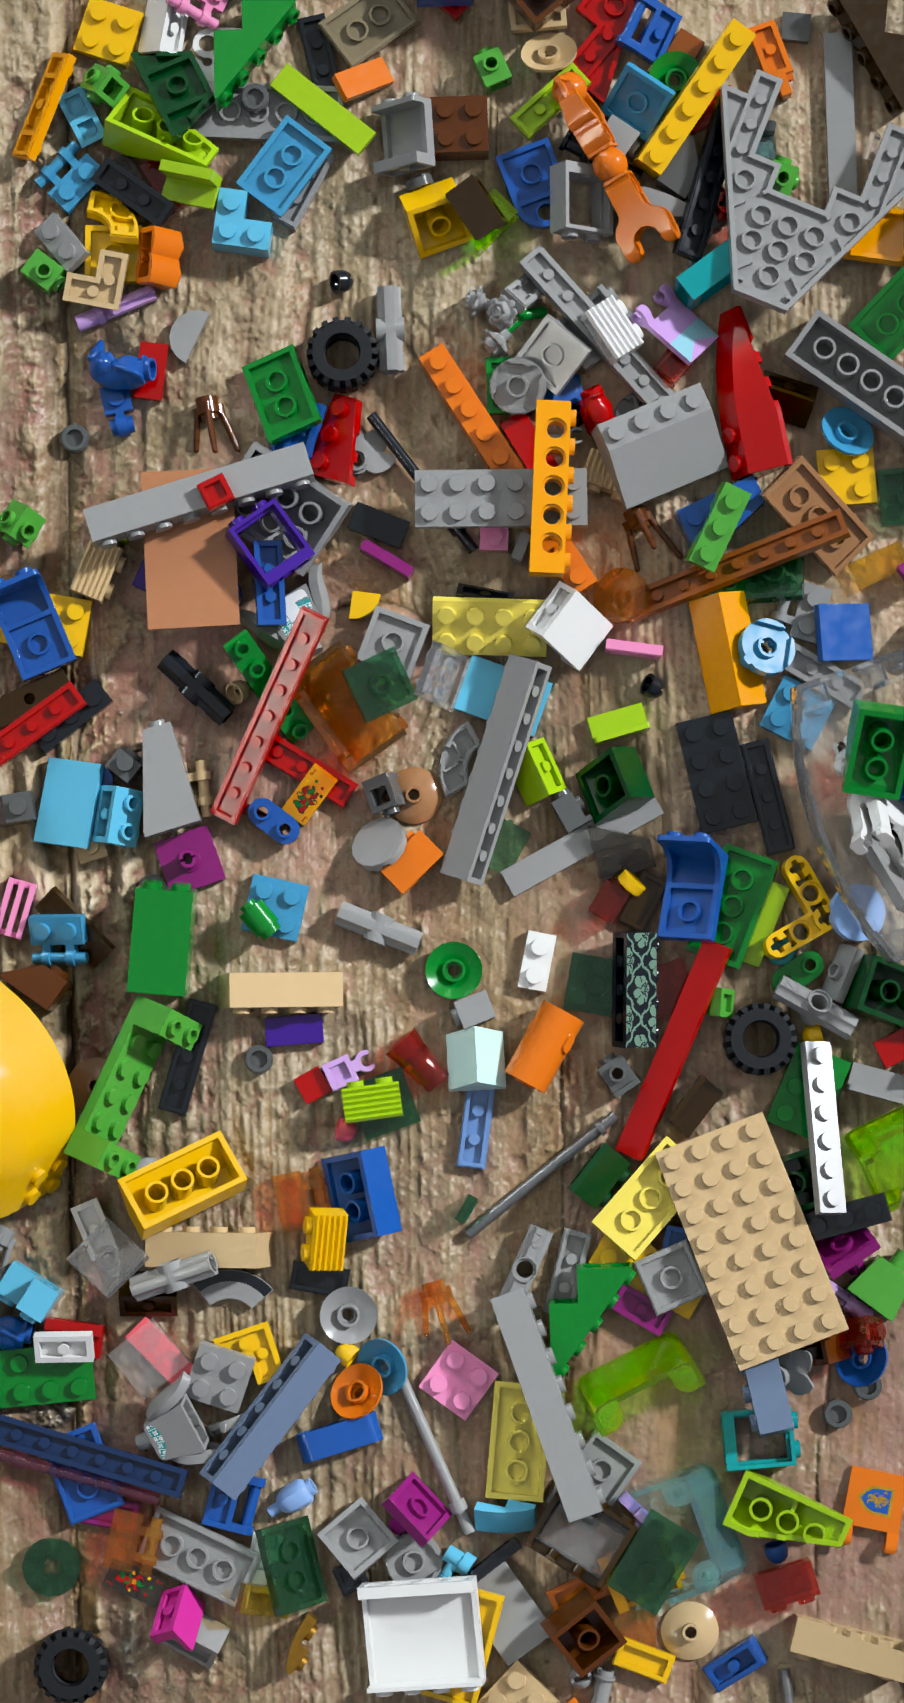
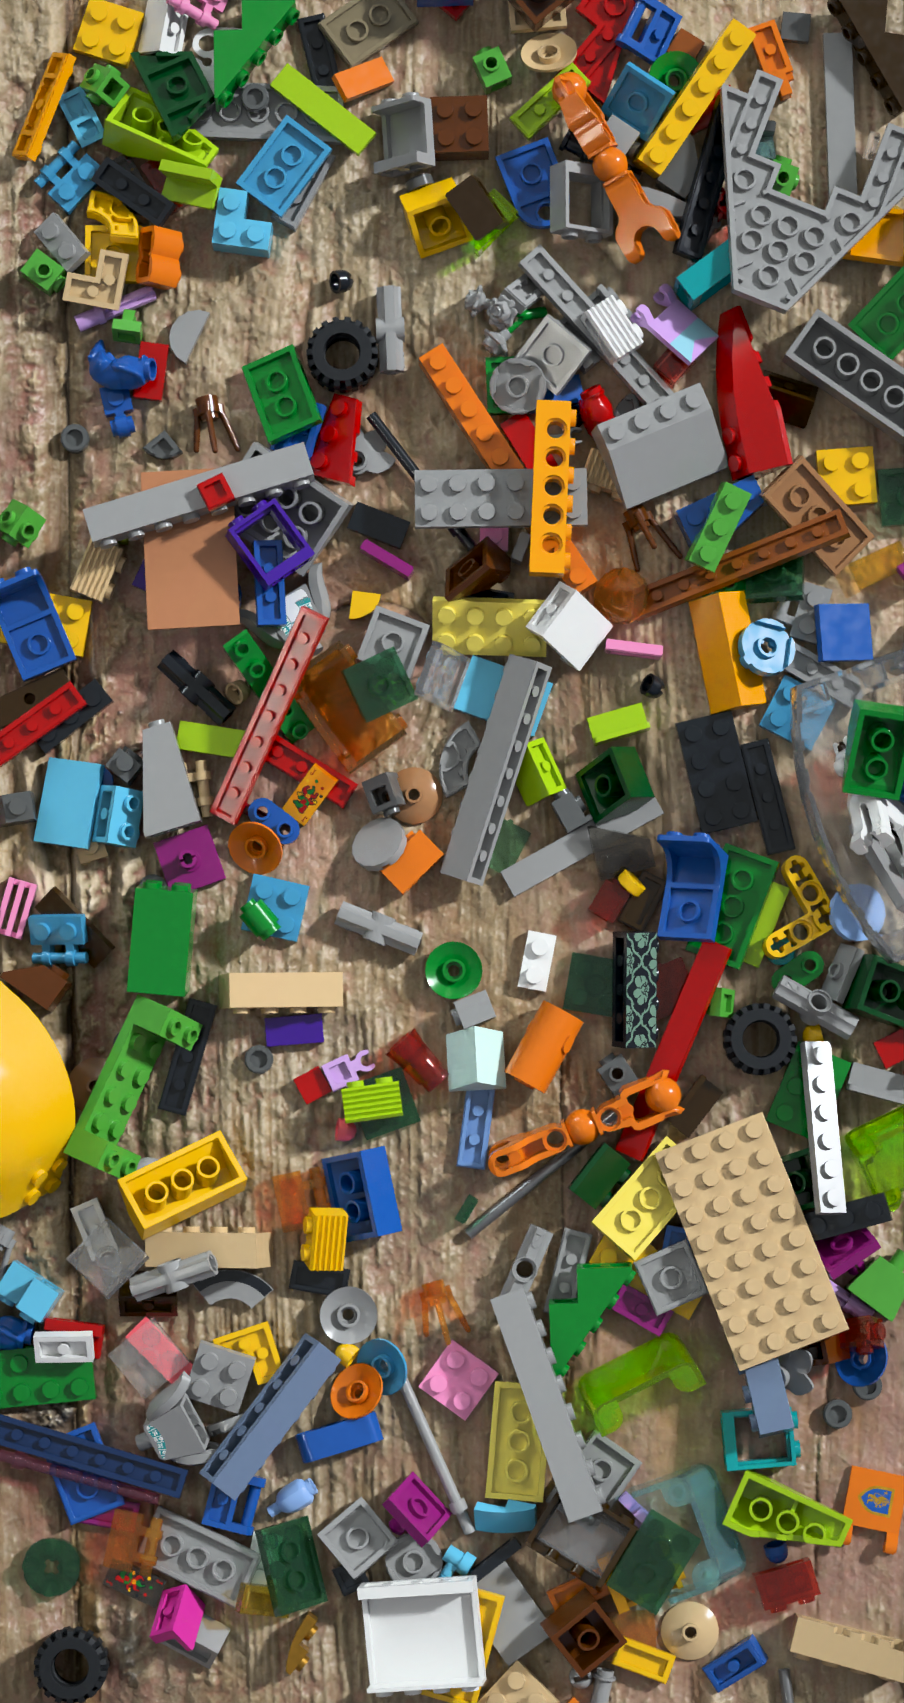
dark azure dish [821,407,874,456] -> none
none -> bright green tile [112,309,143,345]
none -> dark grey tile [143,430,183,460]
none -> lime tile [177,720,245,758]
none -> orange dish [228,822,283,875]
none -> reddish brown slope [445,536,511,602]
none -> orange piece [488,1069,685,1177]

